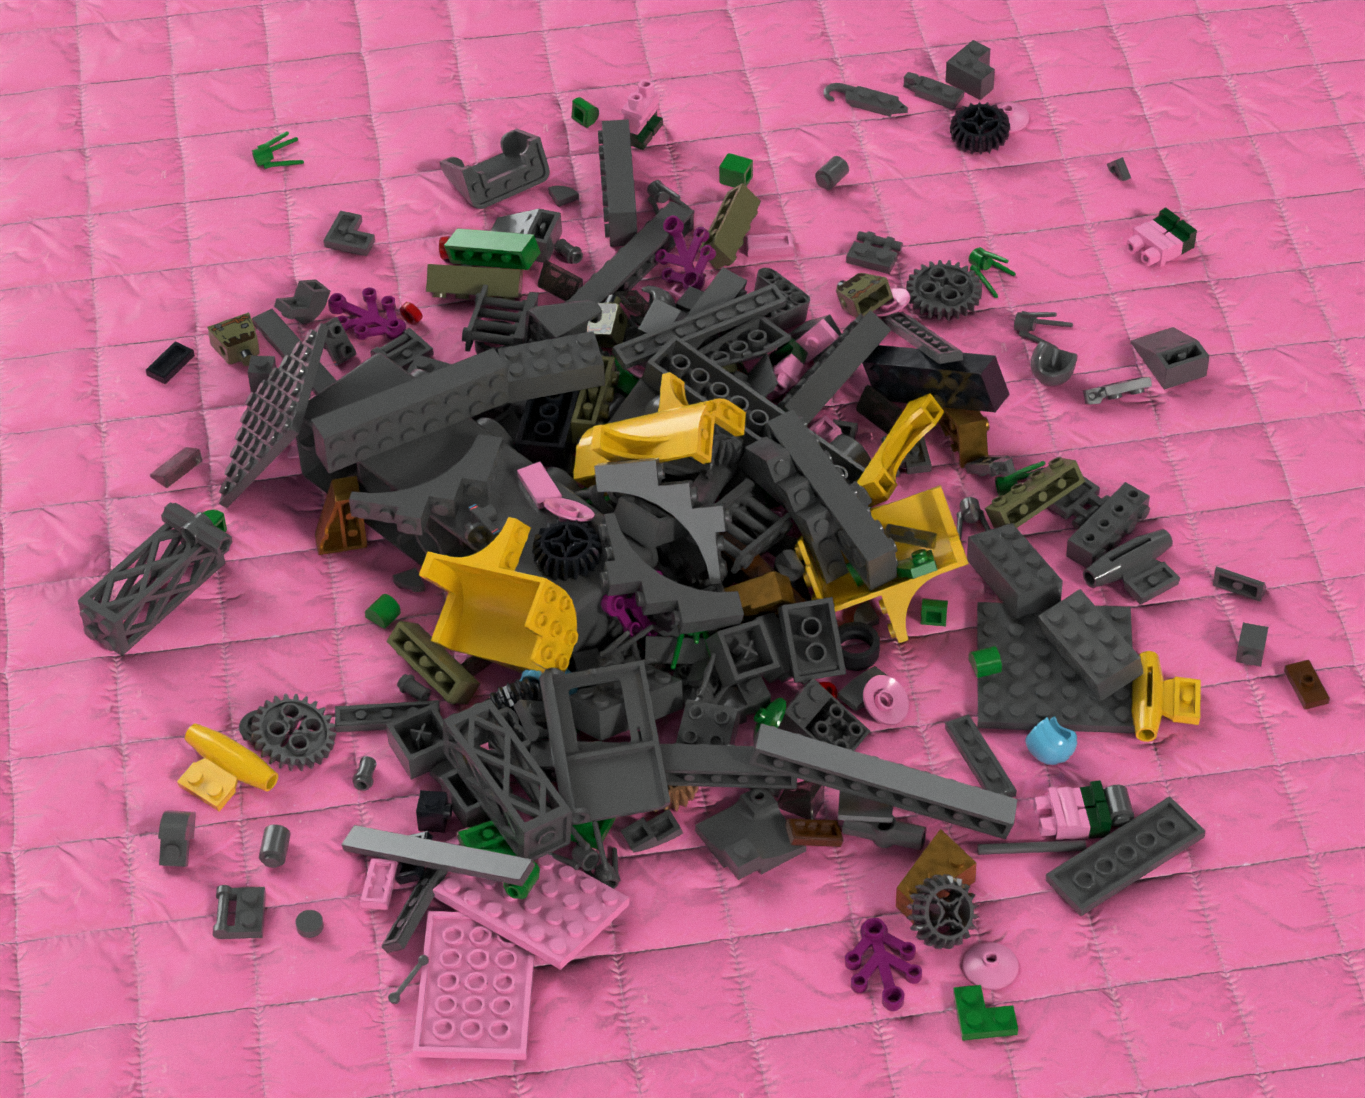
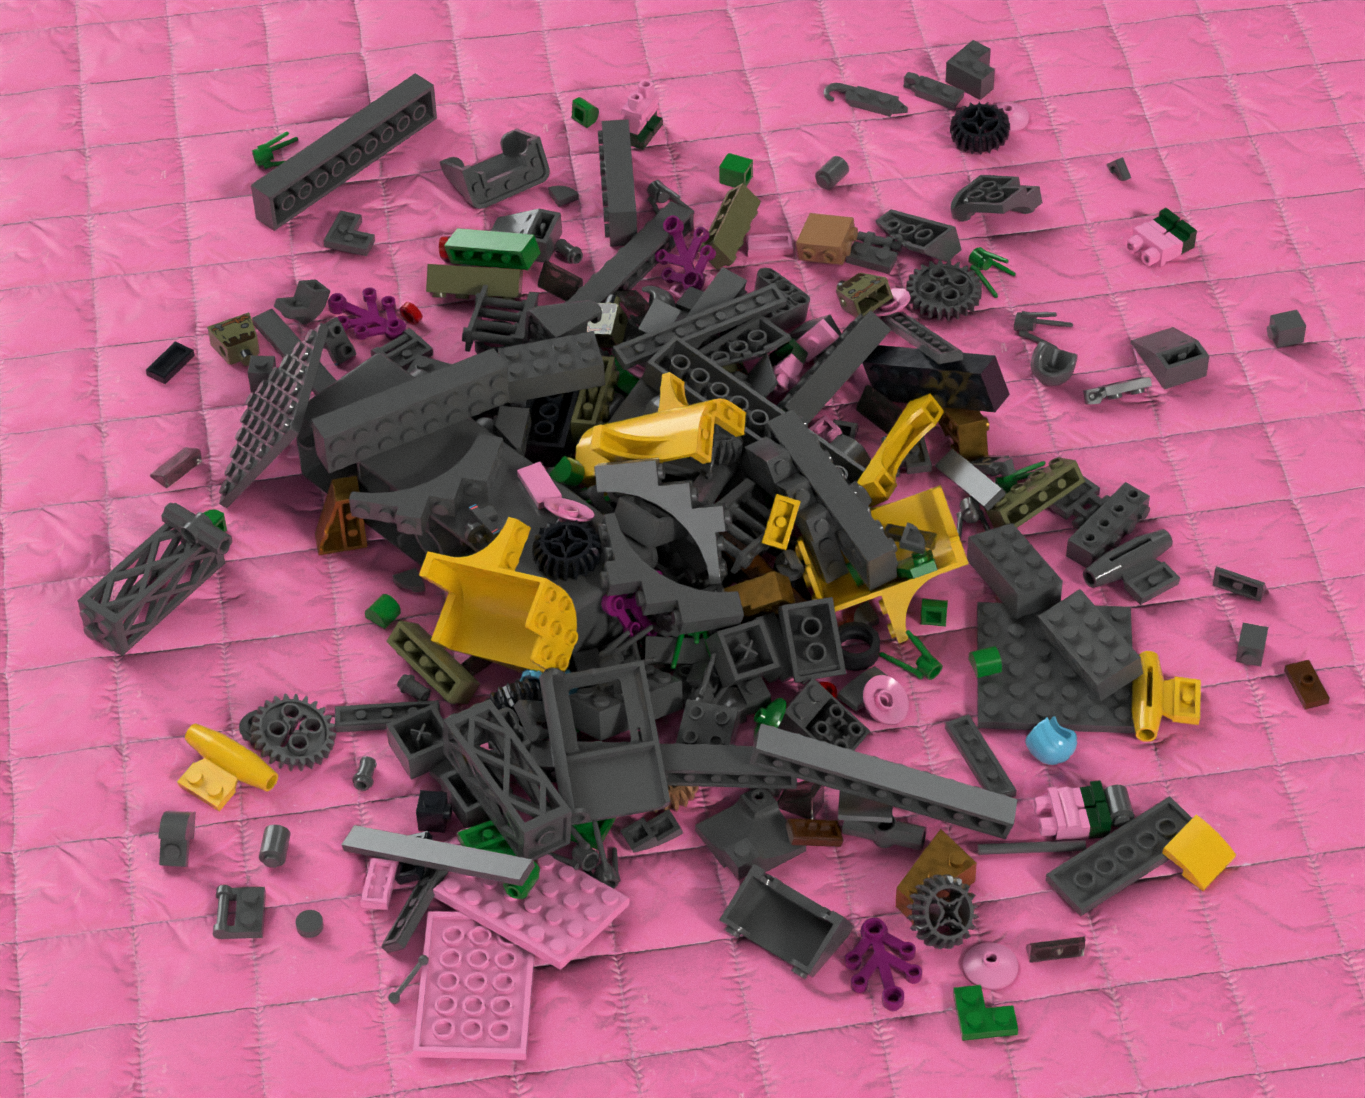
none -> dark grey brick [251,73,437,231]
none -> dark grey slope [493,406,531,456]
none -> green brick [549,456,585,486]
none -> dark grey windscreen [720,864,854,980]
none -> yellow slope [762,494,801,550]
none -> medium nougat brick [796,213,858,265]
none -> dark grey wedge [876,209,962,262]
none -> green plant [879,630,943,680]
none -> dark grey tile [899,522,925,554]
none -> tile [935,449,1006,511]
none -> dark grey slope [950,175,1043,222]
none -> clear smoke slope [1026,937,1086,963]
none -> yellow slope [1162,814,1236,891]
none -> dark grey brick [1267,310,1306,348]

